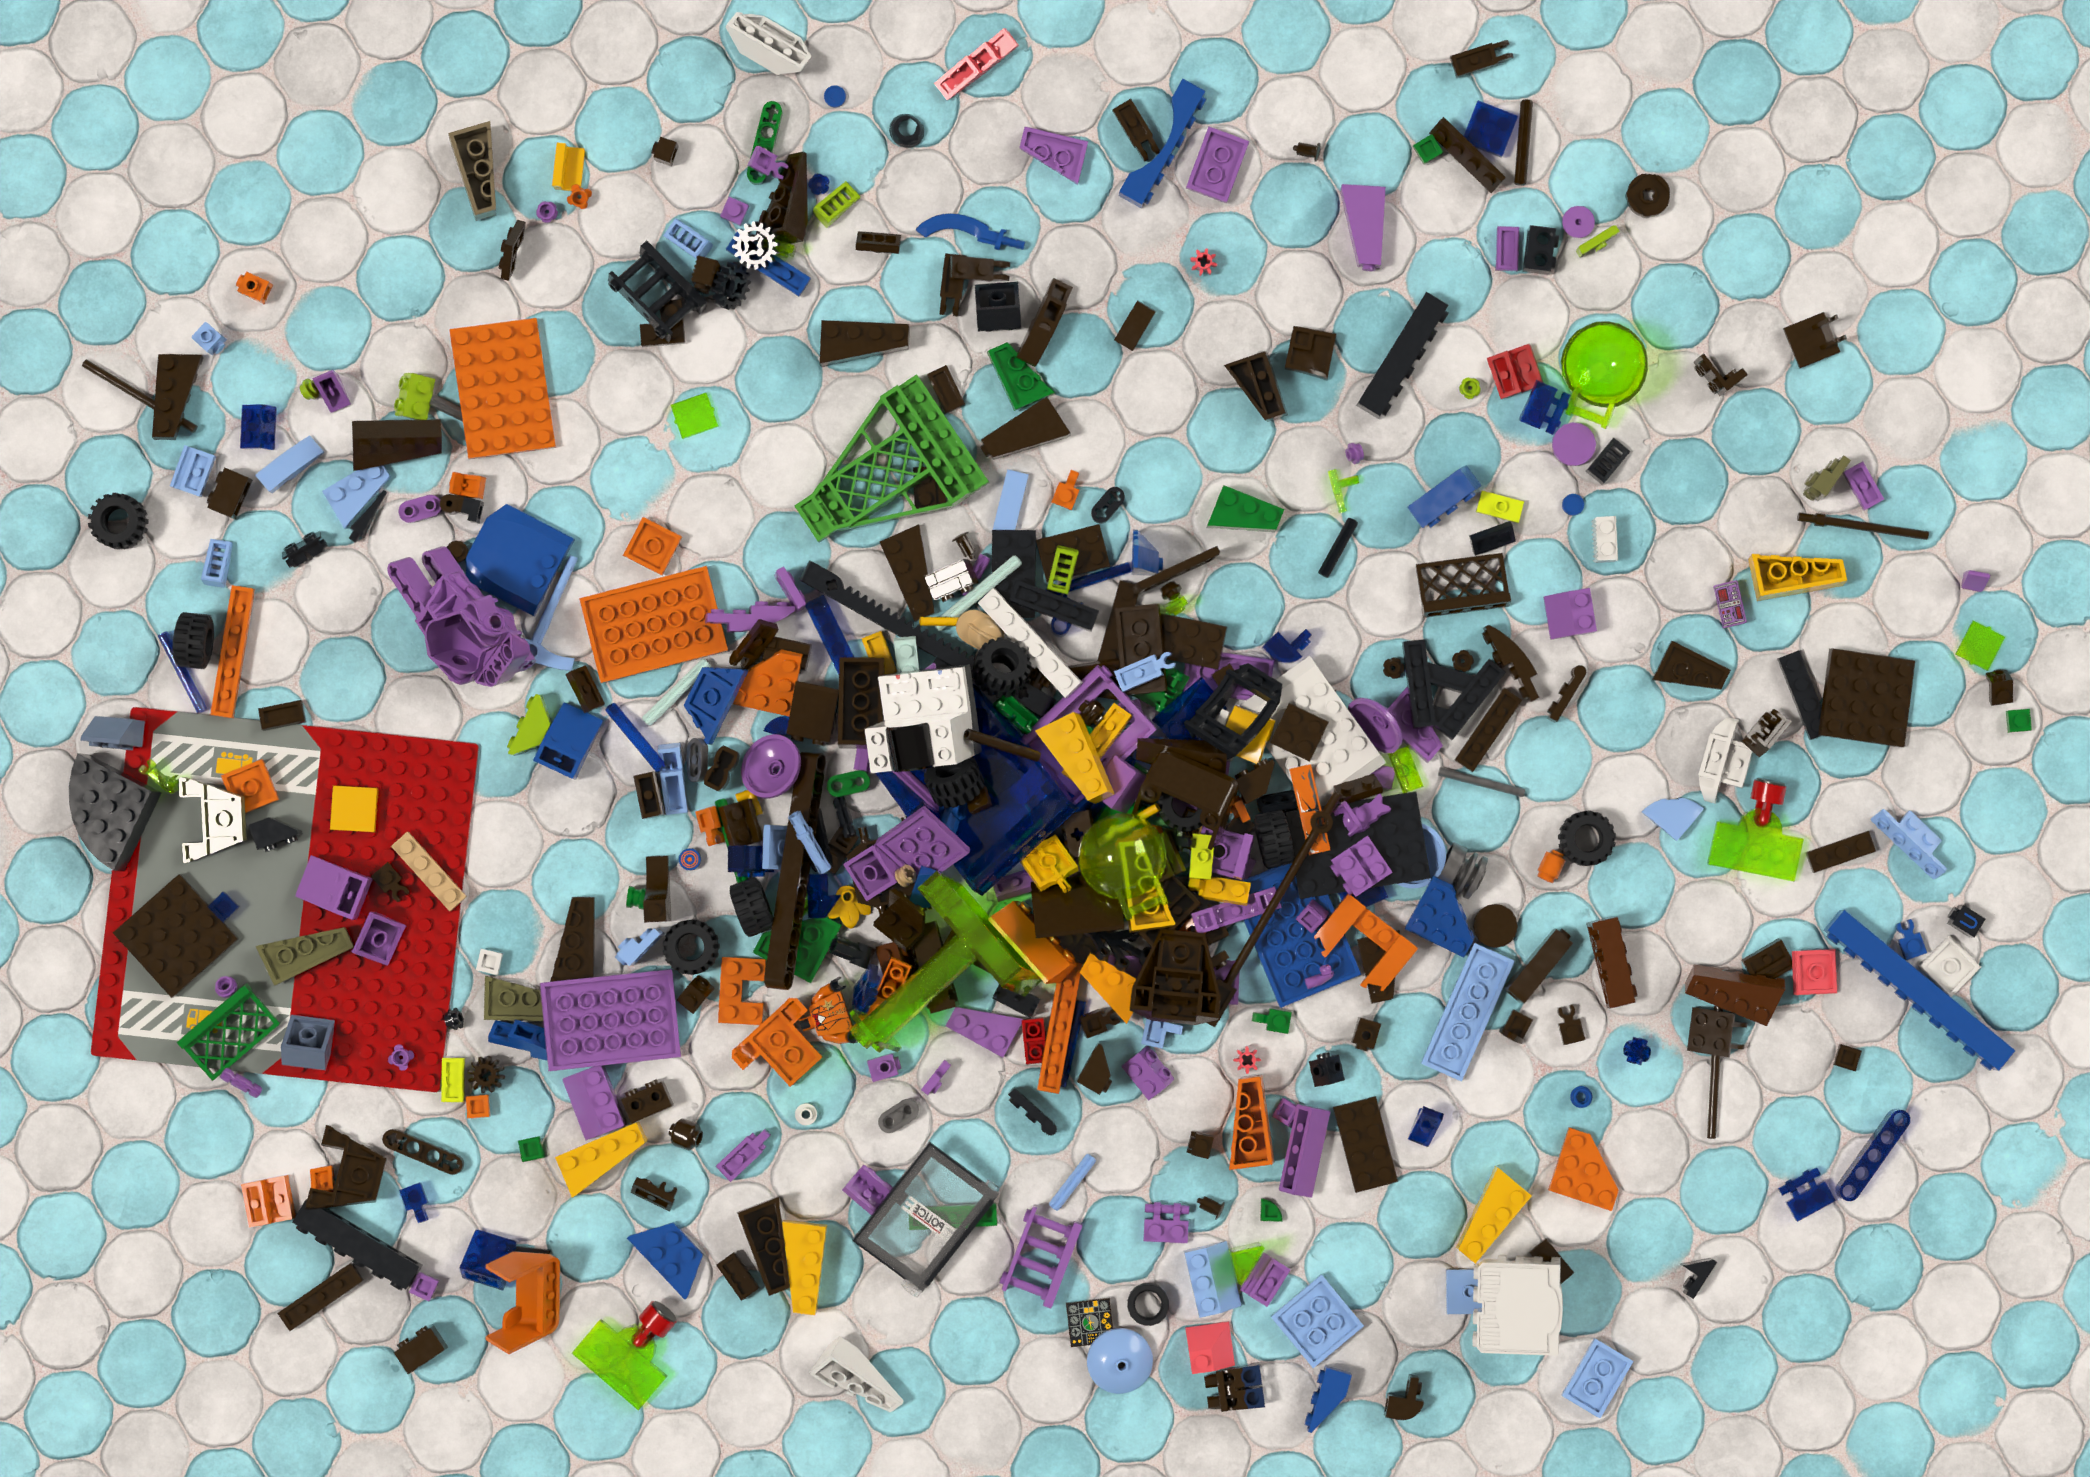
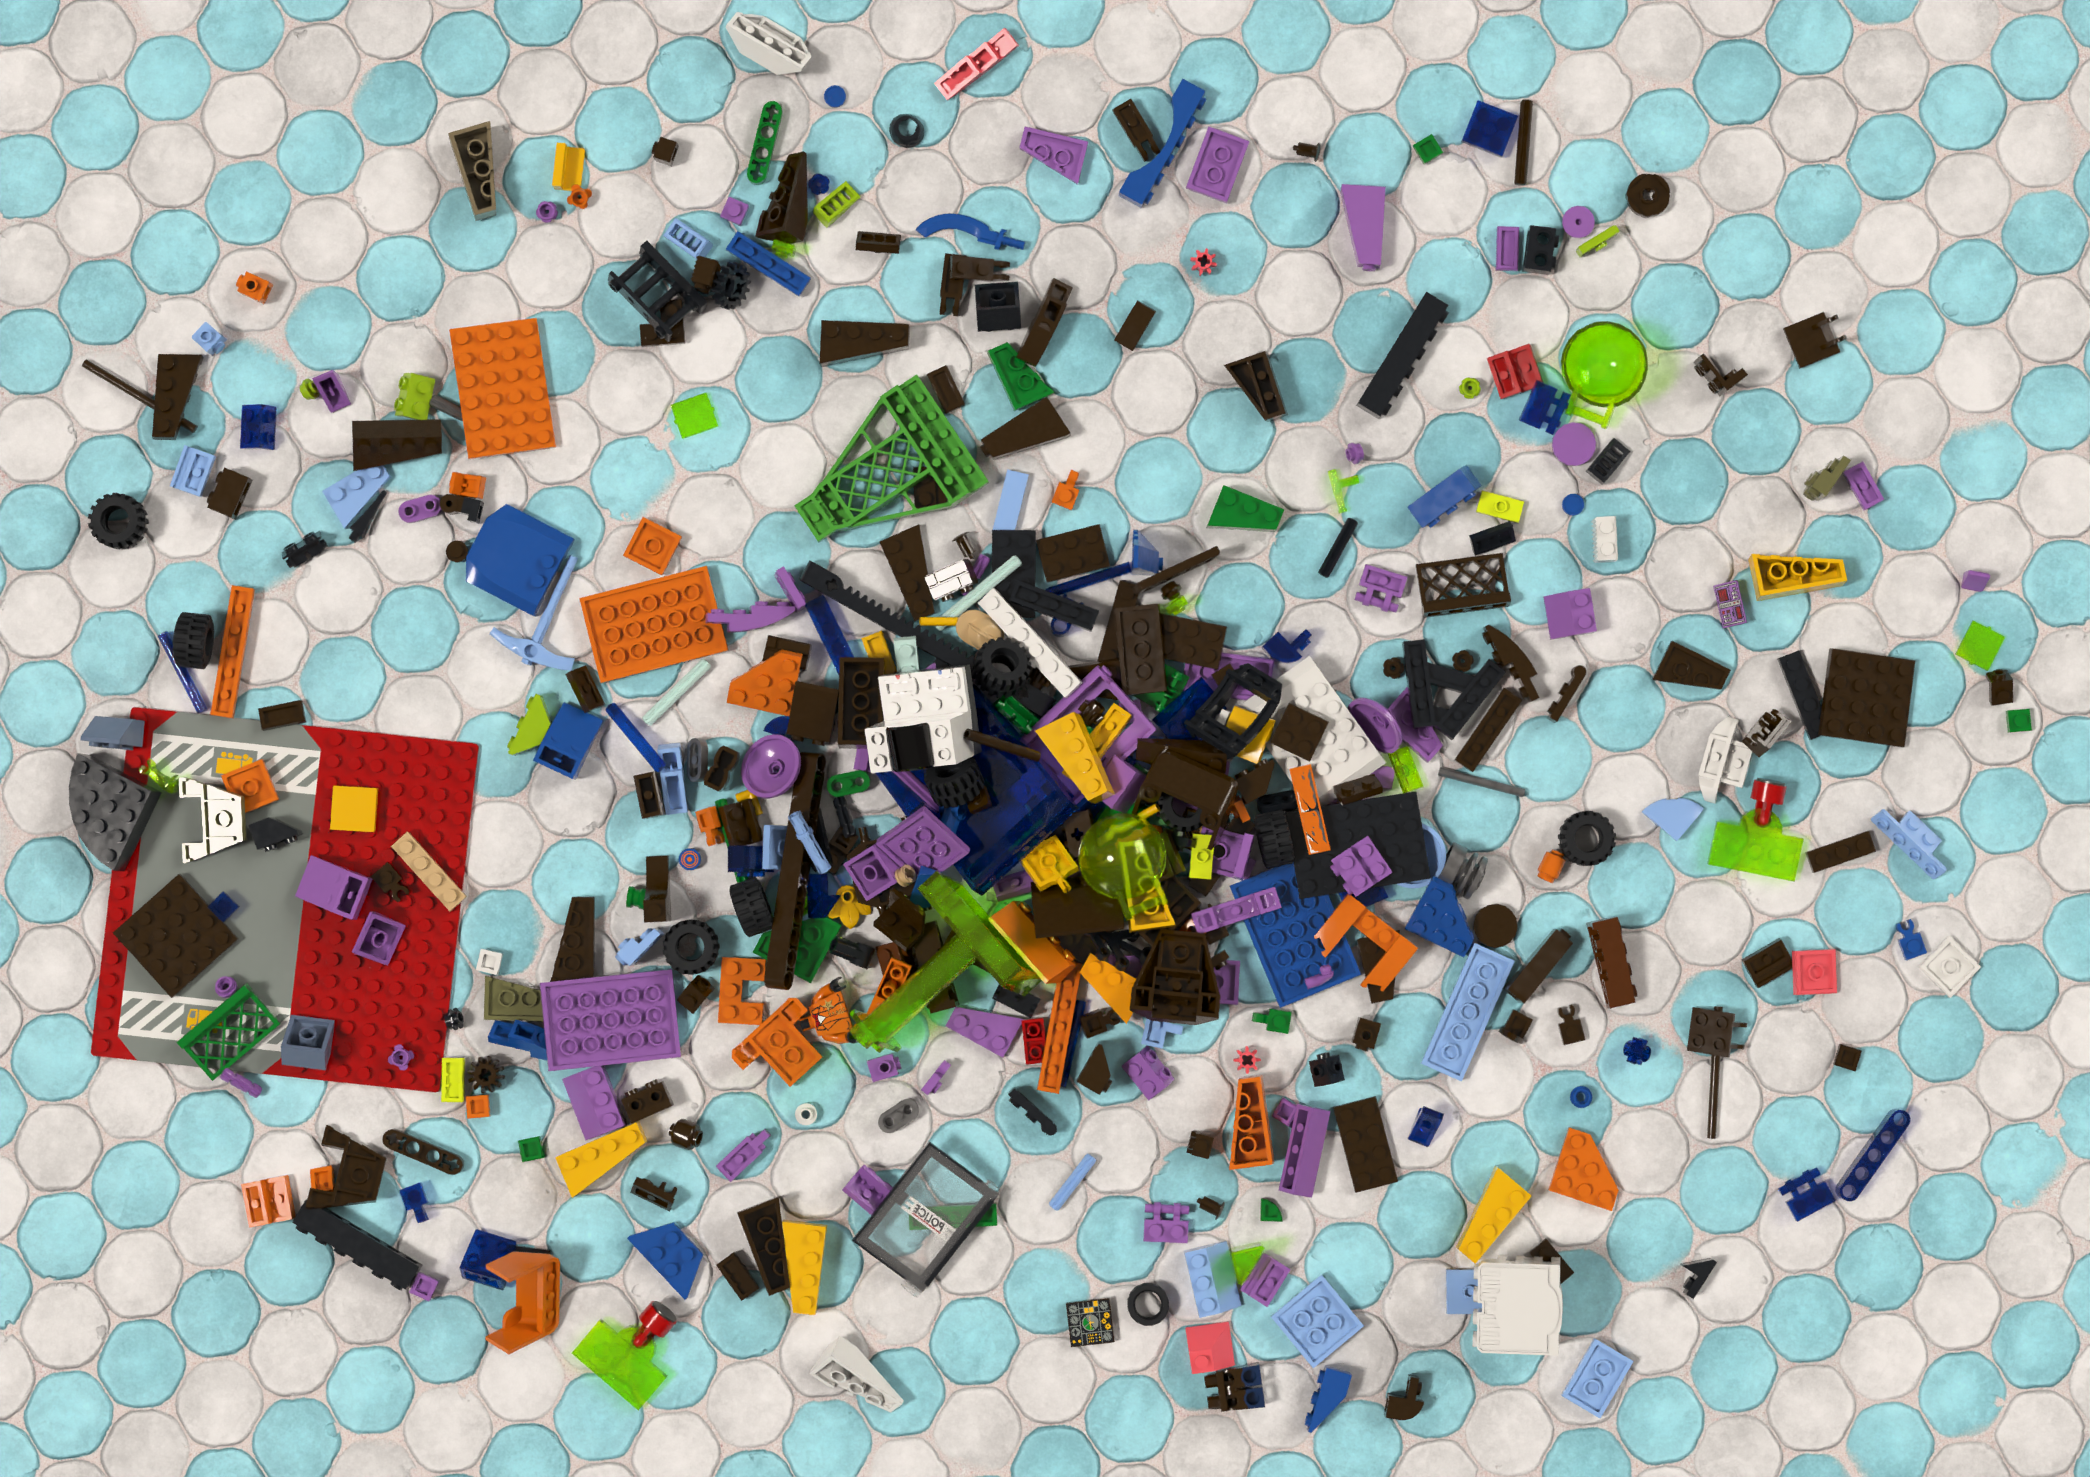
light blue slope [201,539,233,588] -> none
light blue slope [255,435,324,494] -> none
olive wing [256,927,355,986] -> none
dark brown plate [277,1262,364,1331] -> none
medium lavender piece [387,546,536,687] -> none
dark brown brick [393,1325,448,1374] -> none
dark brown plate [498,220,526,281] -> none
blue wing [684,667,748,745] -> none
dark brown hinge [729,619,779,670] -> none
gear [732,221,781,269] -> none
medium lavender plate [747,146,788,179] -> none
clear blue plate [852,964,880,1019] -> none
medium lavender fence [999,1205,1083,1309] -> none
lime slope [1047,545,1078,595] -> none
light blue dish [1087,1328,1153,1394] -> none
black beam [1091,487,1125,524] -> none
light blue plate [1114,652,1176,692] -> none
yellow hinge [1188,877,1251,906] -> none
dark brown bar [1207,791,1342,1027] -> none
dark brown plate [1285,326,1336,380] -> none
medium lavender slope [1296,899,1329,933] -> none
medium lavender hair [1333,794,1391,837] -> none
dark brown plate [1429,117,1506,193] -> none
dark brown hinge [1450,40,1514,78] -> none
reddish brown wedge [1685,964,1785,1026] -> none
dark brown bar [1797,512,1929,540] -> none
blue brick [1824,910,2016,1071] -> none
black brick [1947,905,1986,938] -> none
none -> medium lavender plate [1354,564,1407,613]

